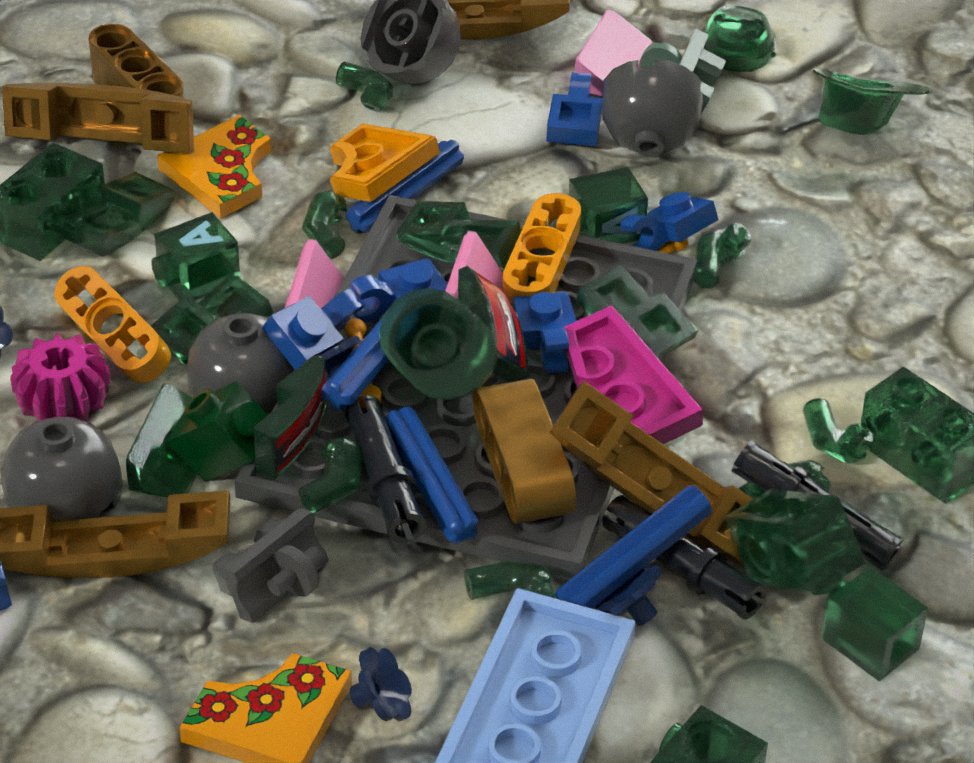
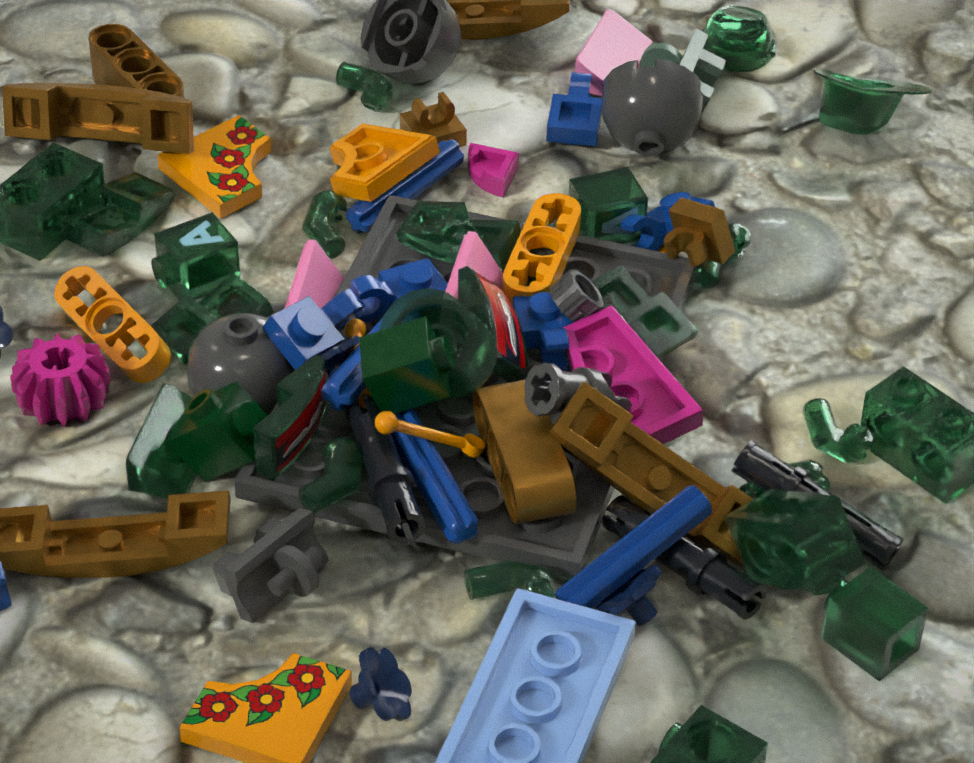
dark grey cylinder [1,417,123,521] -> none
none -> dark green brick [359,316,455,414]
none -> light orange hinge [375,411,486,458]
none -> pearl gold tile [400,92,467,147]
none -> dark pink tile [468,143,519,198]
none -> dark grey piece [524,363,632,416]
none -> dark grey axle [550,269,604,322]
none -> pearl gold tile [664,197,735,266]

